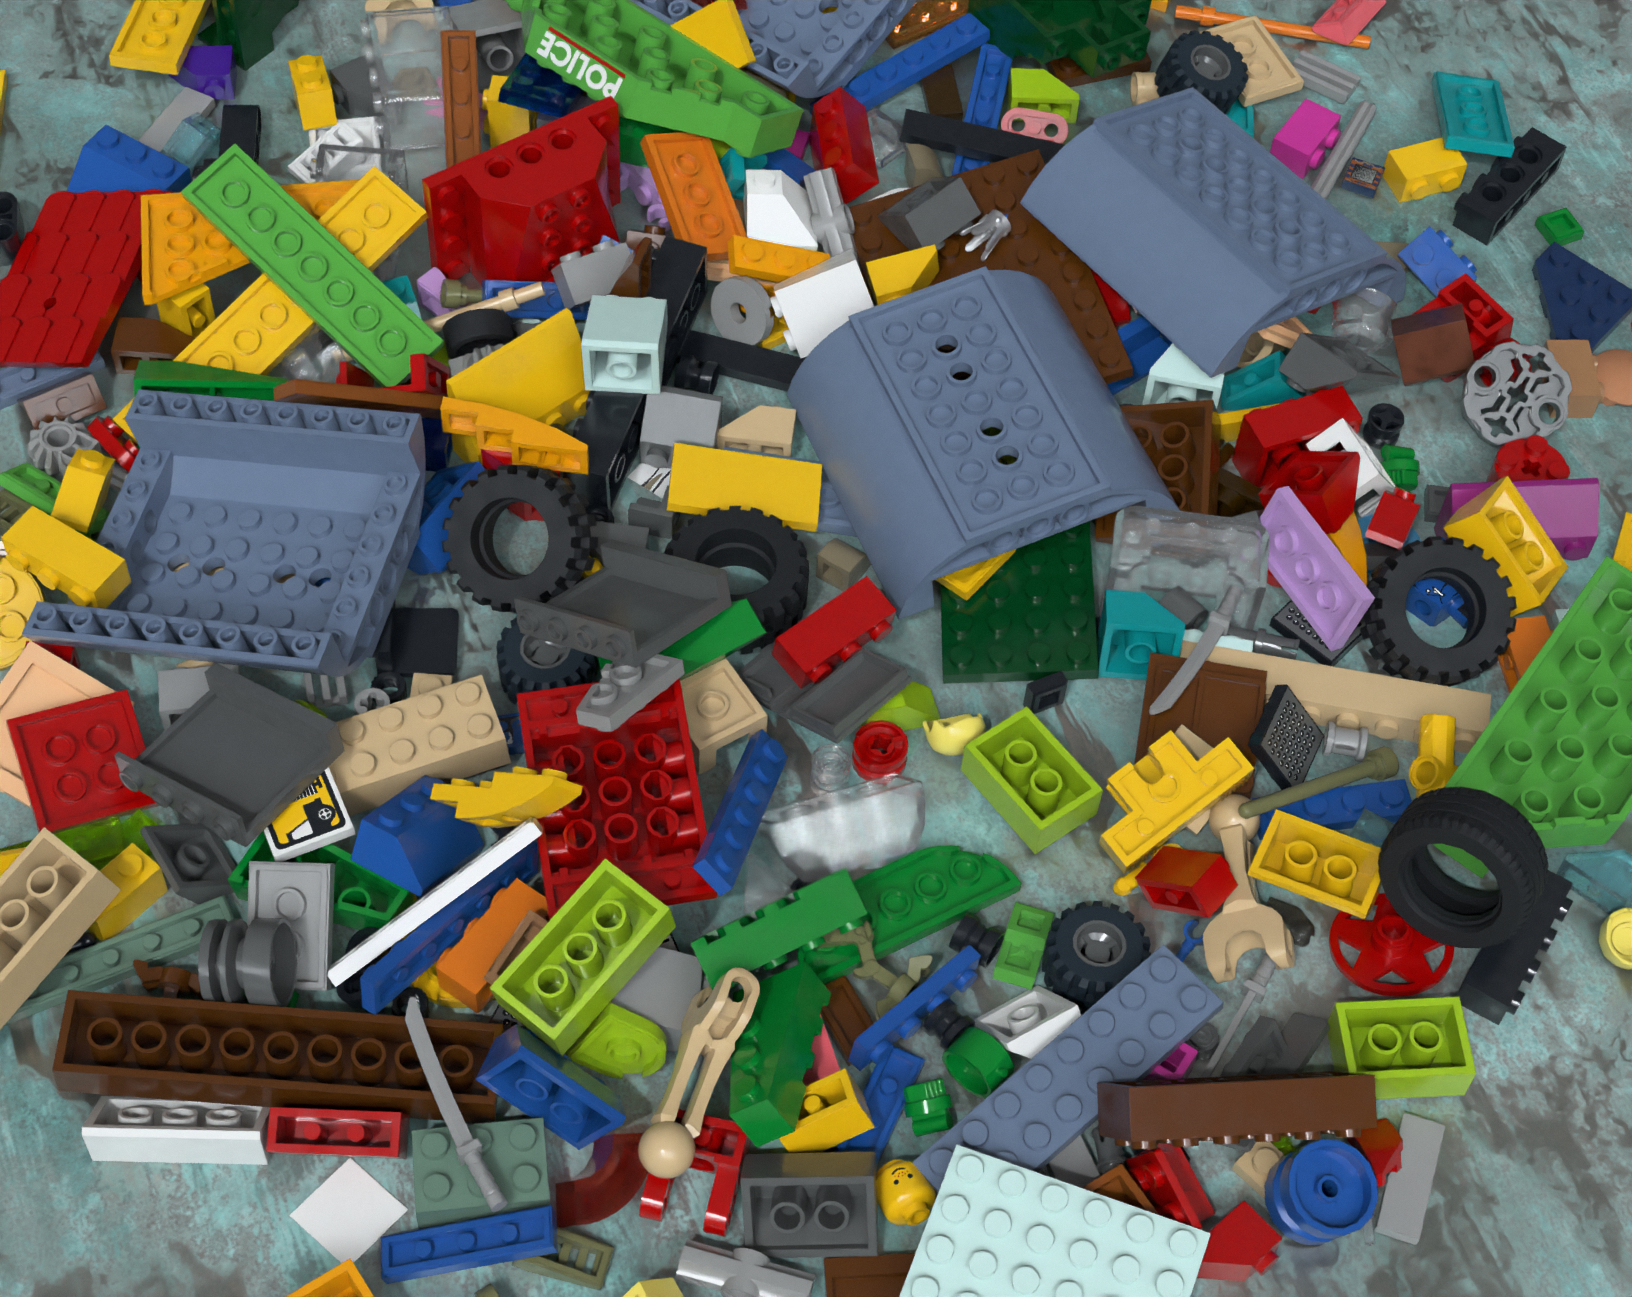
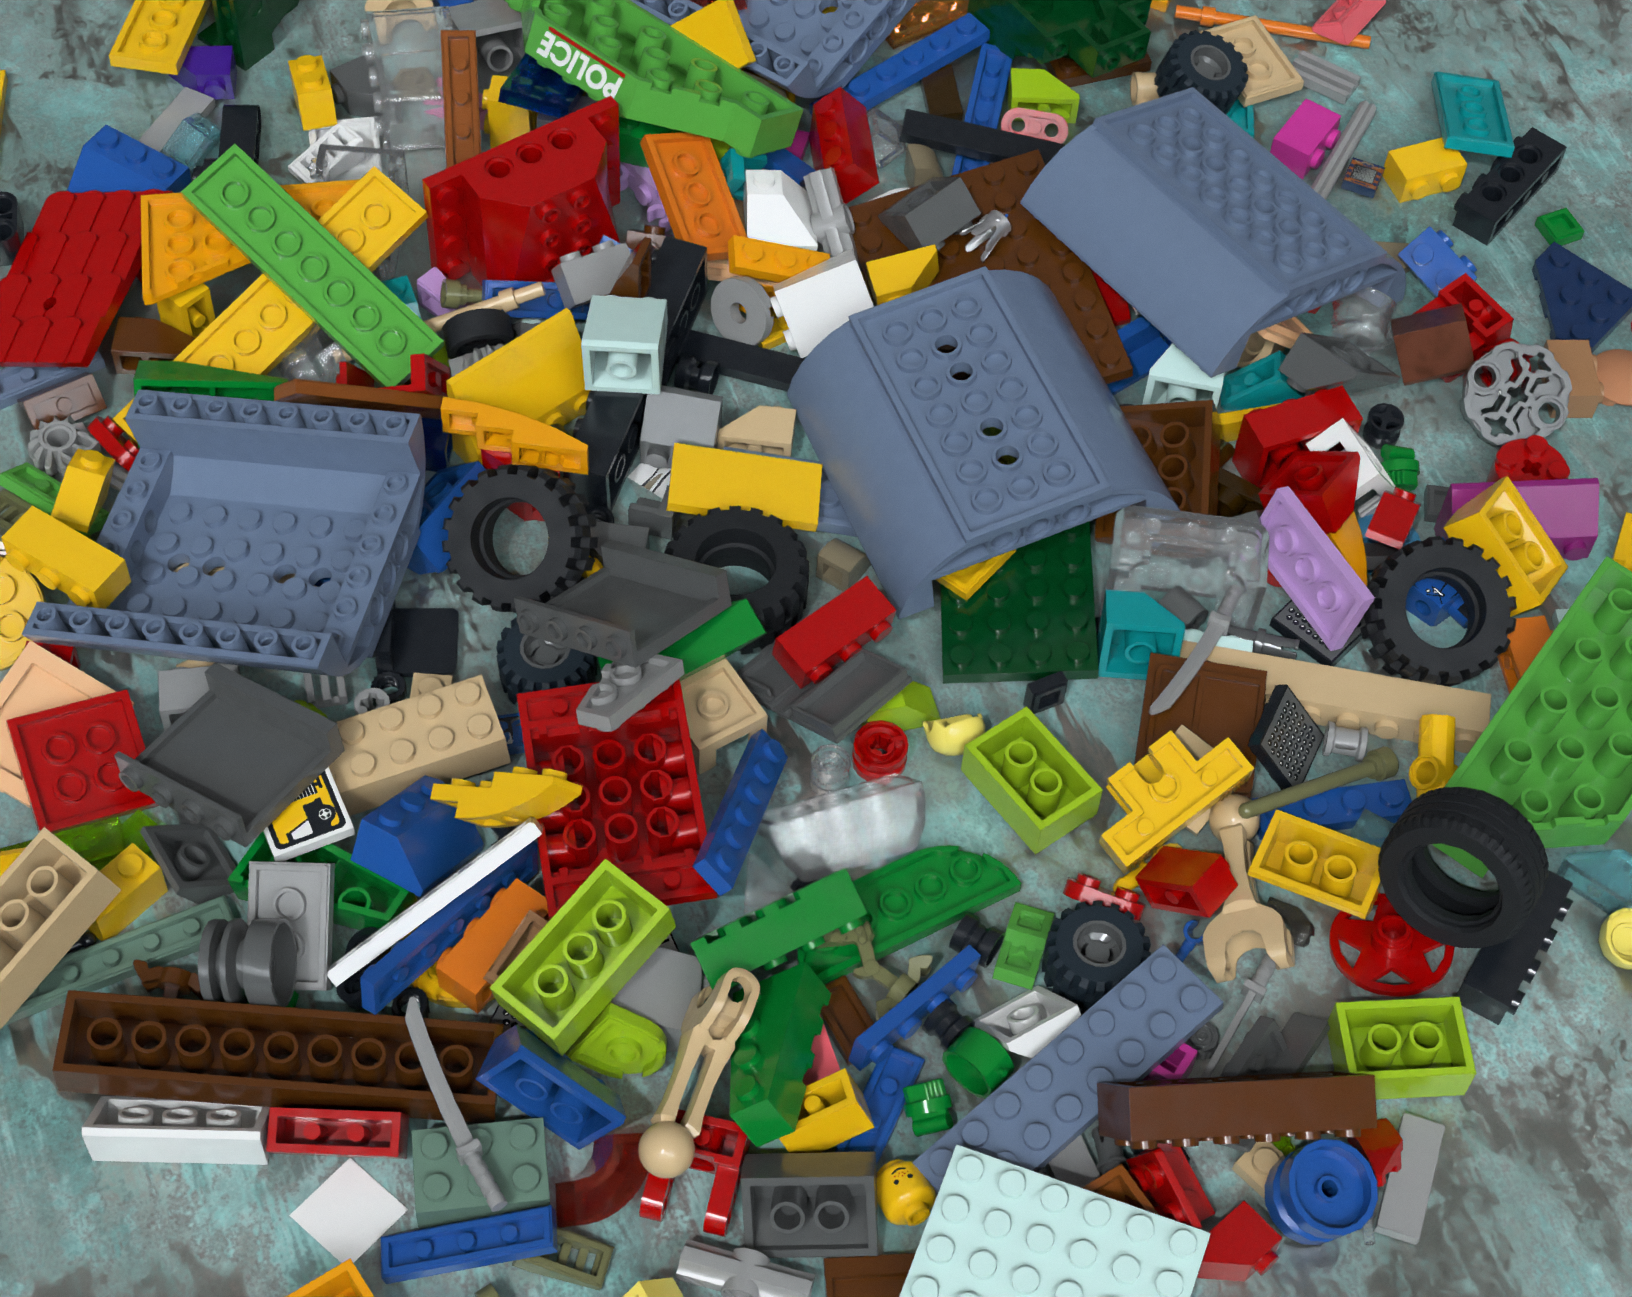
none -> red plate [1063,873,1145,921]

